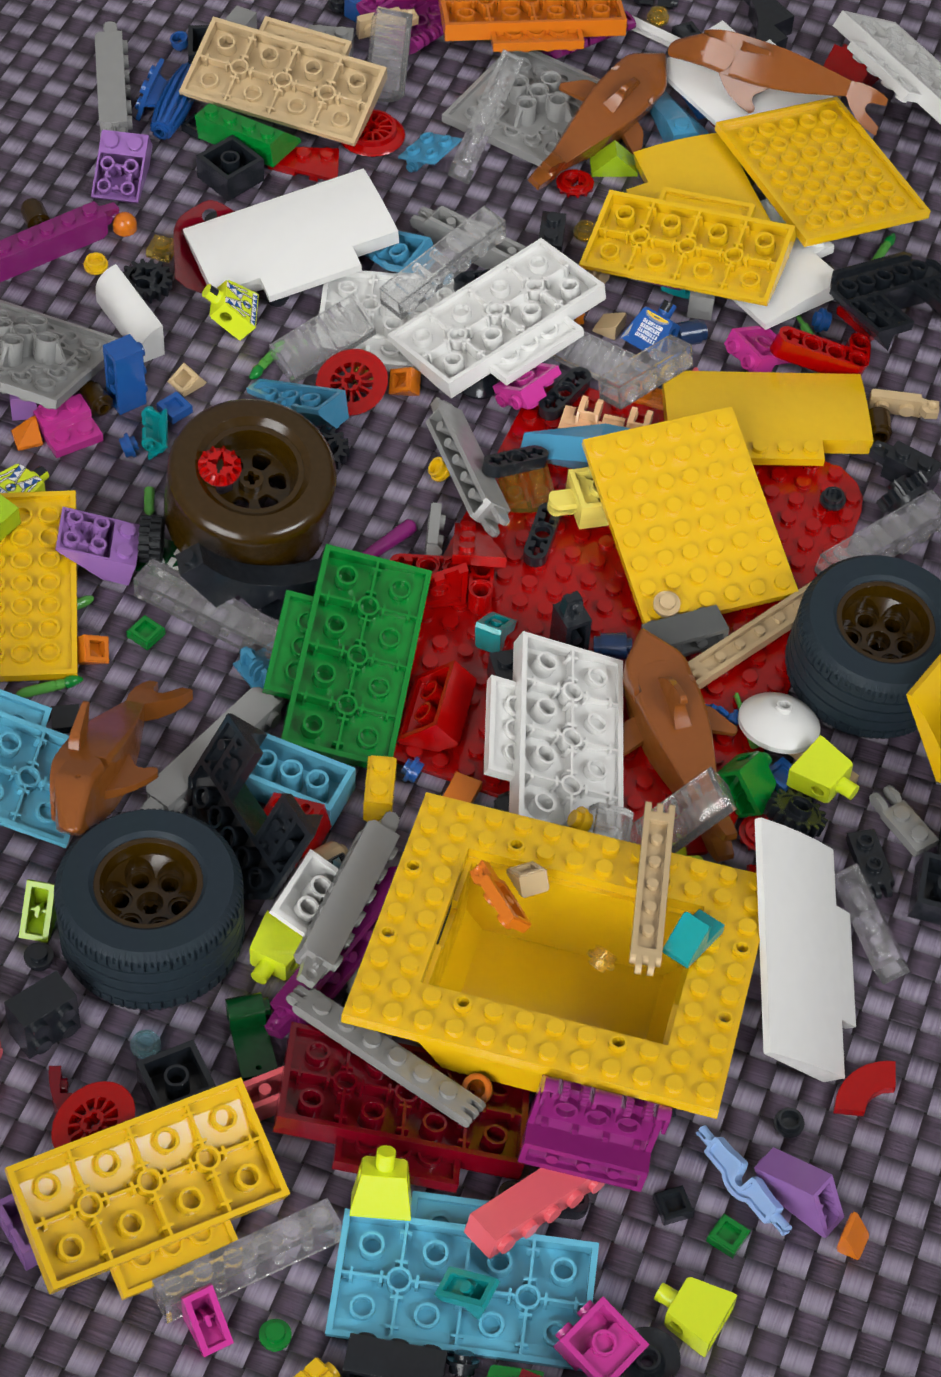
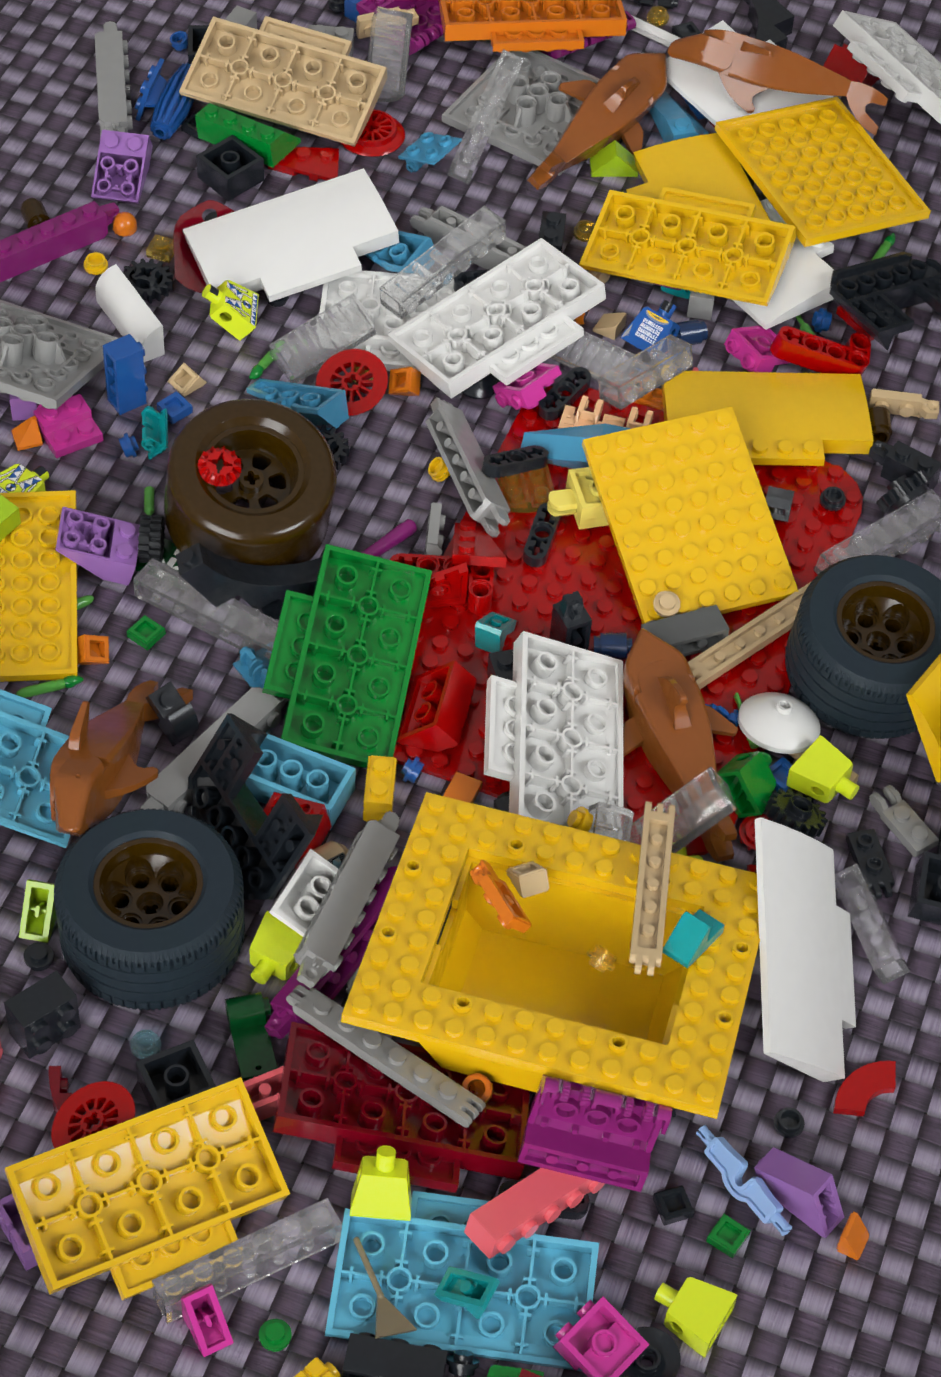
black tile [51,704,79,733] -> none
dark brown brick [78,380,113,417] -> none
red gear [556,169,594,199] -> none
none -> black brick [146,681,199,746]
none -> dark tan piece [353,1237,417,1339]
none -> black brick [766,486,794,522]

